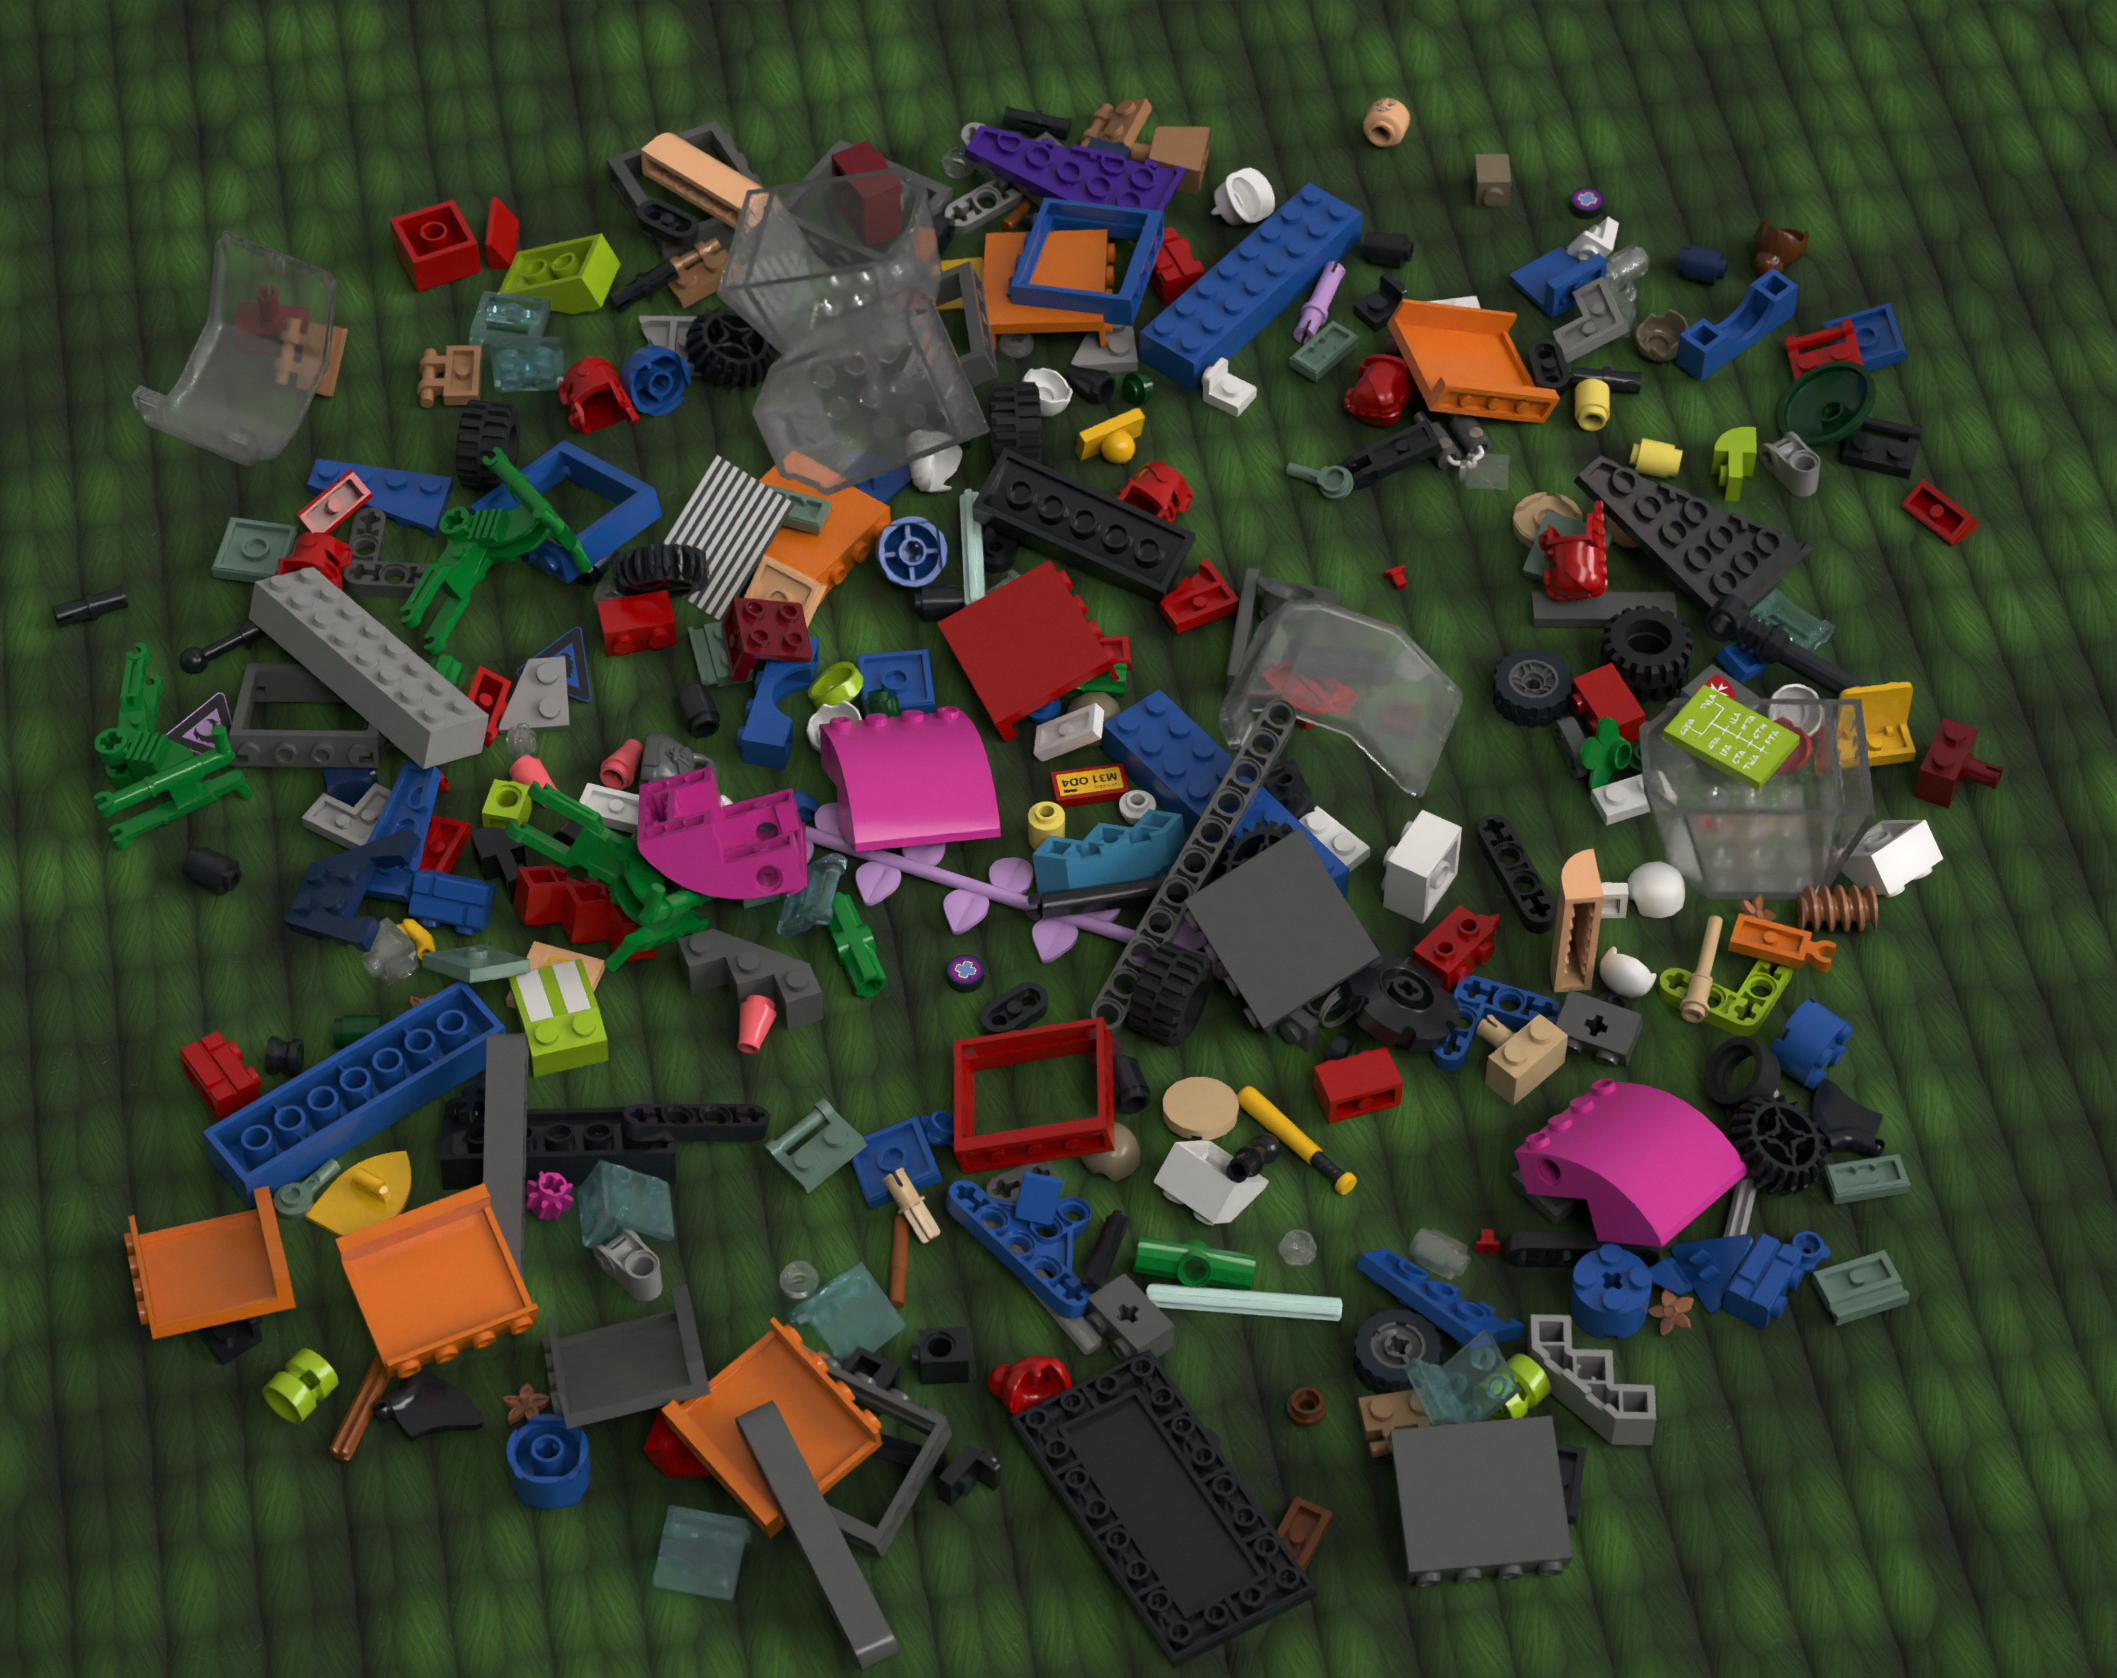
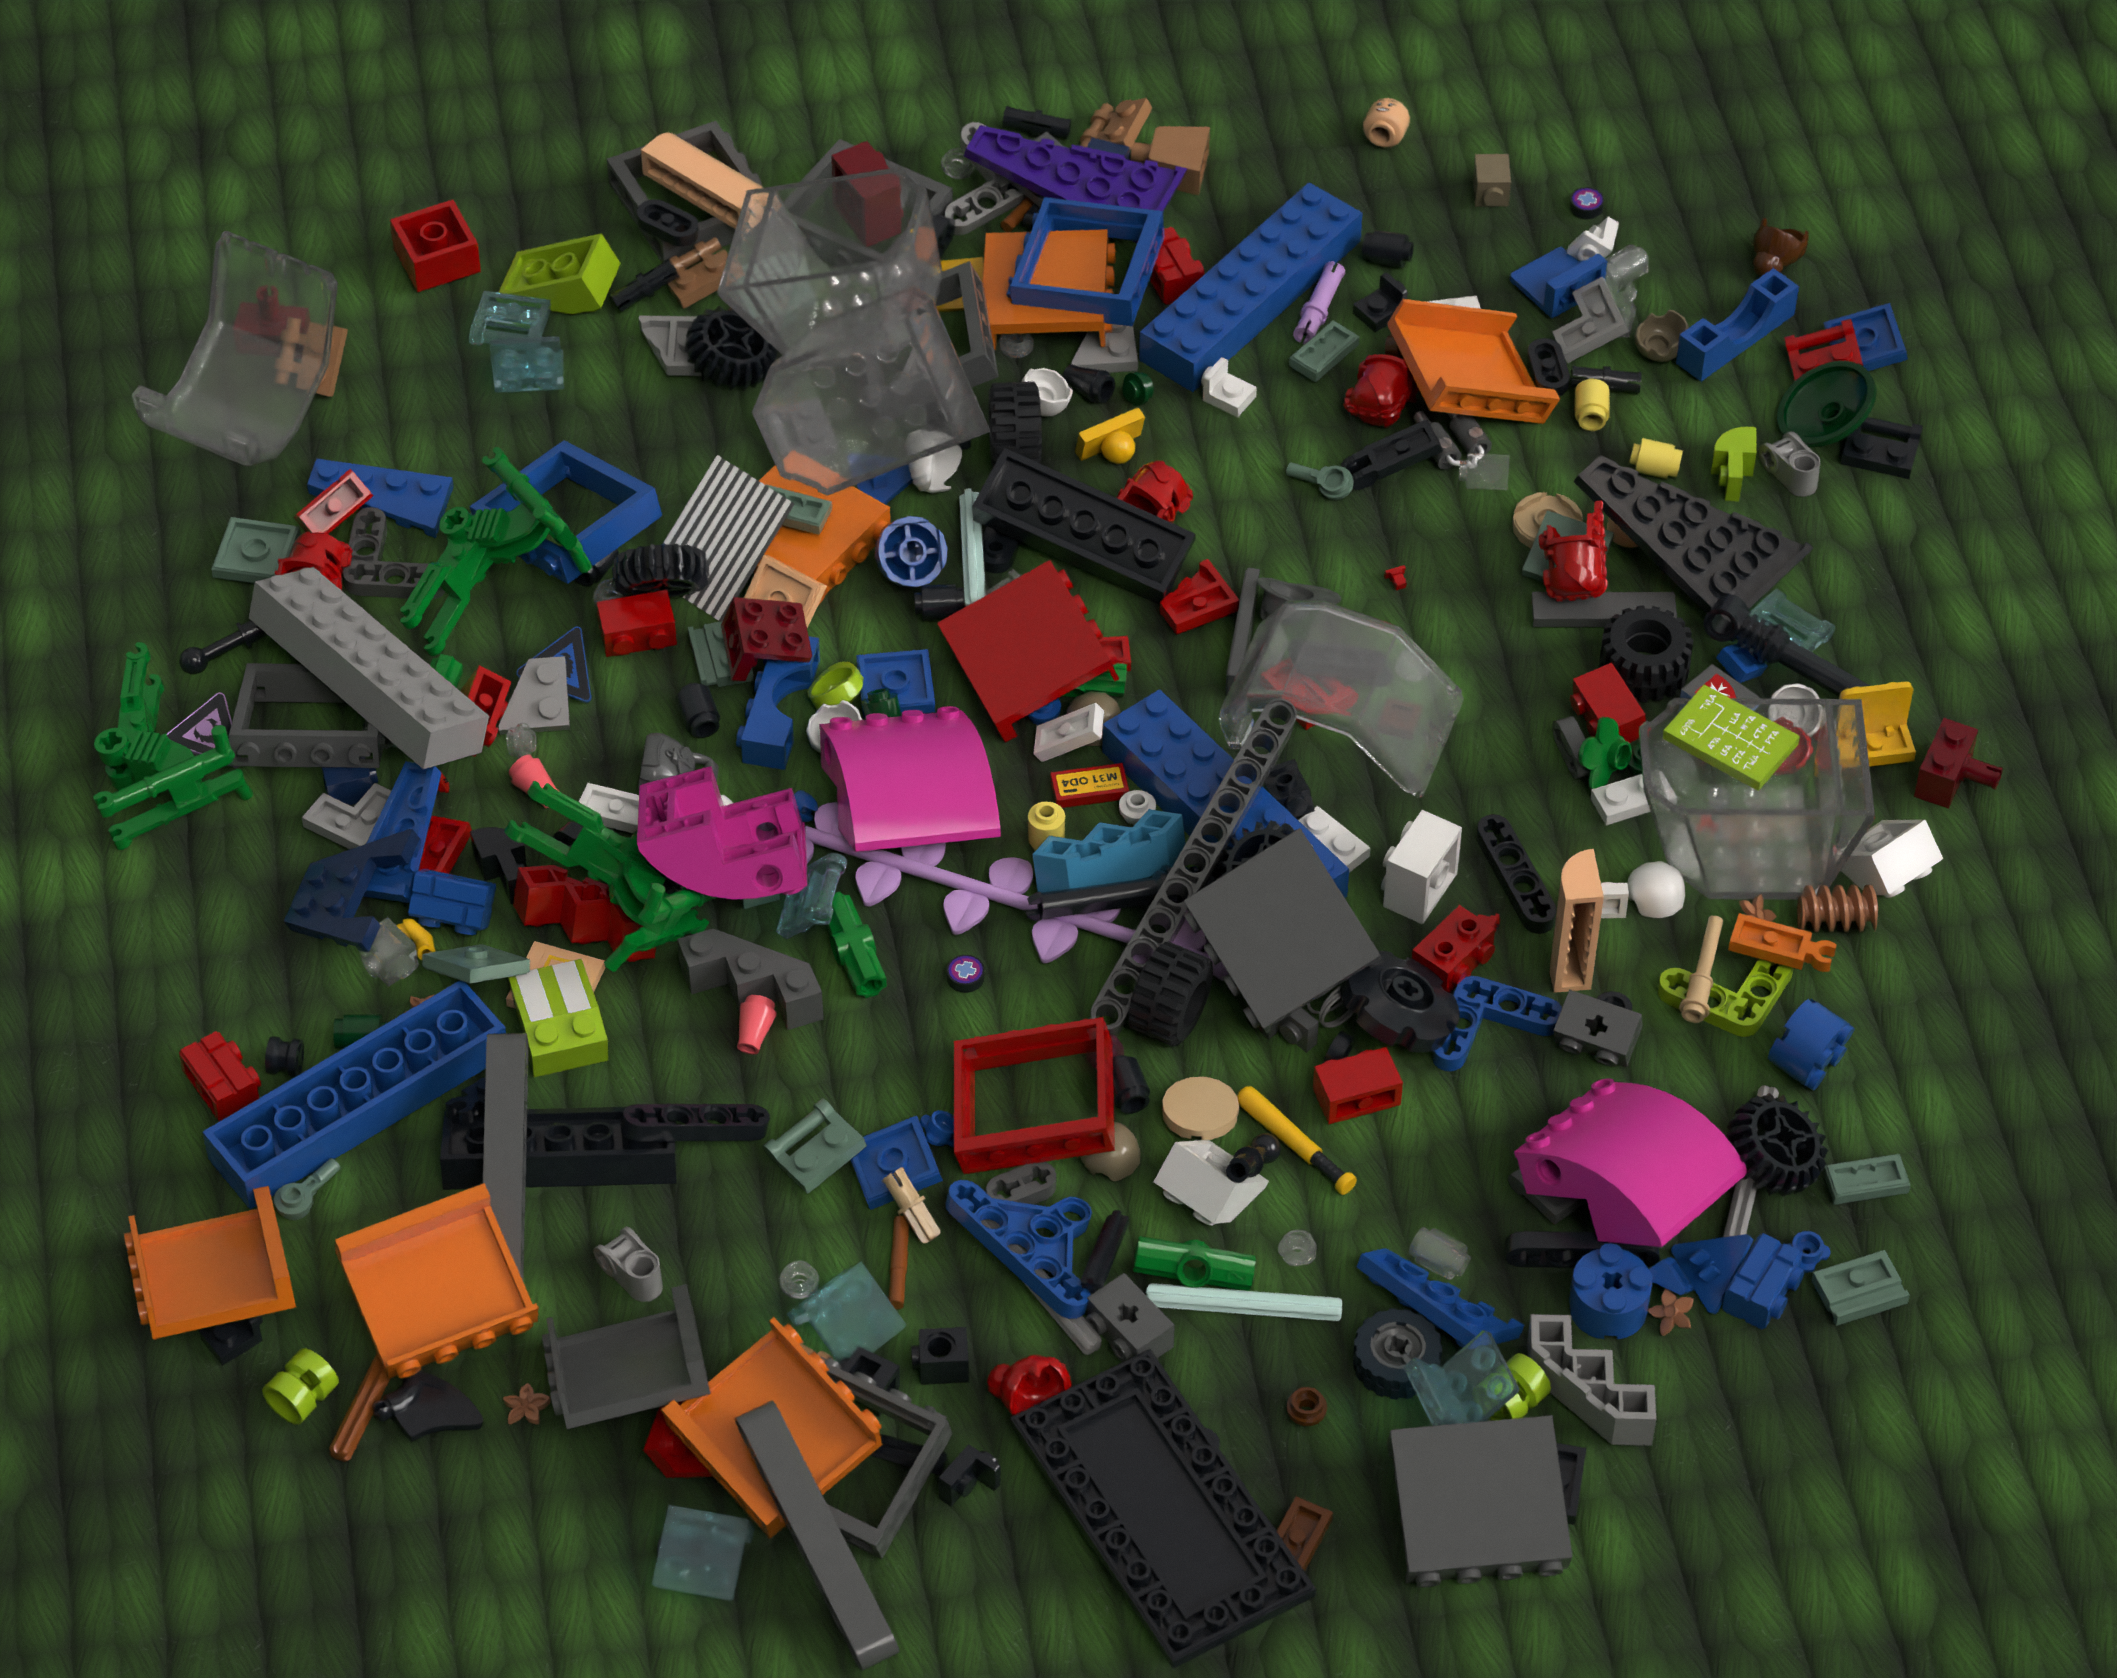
black pin [52,585,128,628] -> none
black brick [183,847,242,895] -> none
yellow shield [305,1151,412,1237] -> none
medium nougat plate [417,345,482,408] -> none
black tyre [456,399,520,490] -> none
lime brick [482,779,533,829] -> none
red slope [485,197,519,270] -> none
blue brick [507,1414,591,1509] -> none
dark pink gear [525,1171,574,1220] -> none
red helmet [558,356,639,434] -> none
clear light blue bracket [578,1160,674,1249] -> none
coral cone [600,739,644,790] -> none
blue cylinder [619,345,691,416] -> none
black plate [980,982,1048,1036] -> none
blue slope [1014,1171,1063,1226] -> none
white piece [1211,168,1275,226] -> none
medium nougat plate [1357,1386,1445,1460] -> none
red piece [1475,1229,1500,1253] -> none
tan brick [1476,1014,1568,1106] -> none
black wheel [1492,649,1574,728] -> none
white hair [1600,947,1657,999] -> none
dark blue brick [1676,245,1728,285] -> none
black tyre [1704,1036,1781,1112] -> none
black arm [1811,1079,1886,1158] -> none
red slope [1900,479,1979,546] -> none

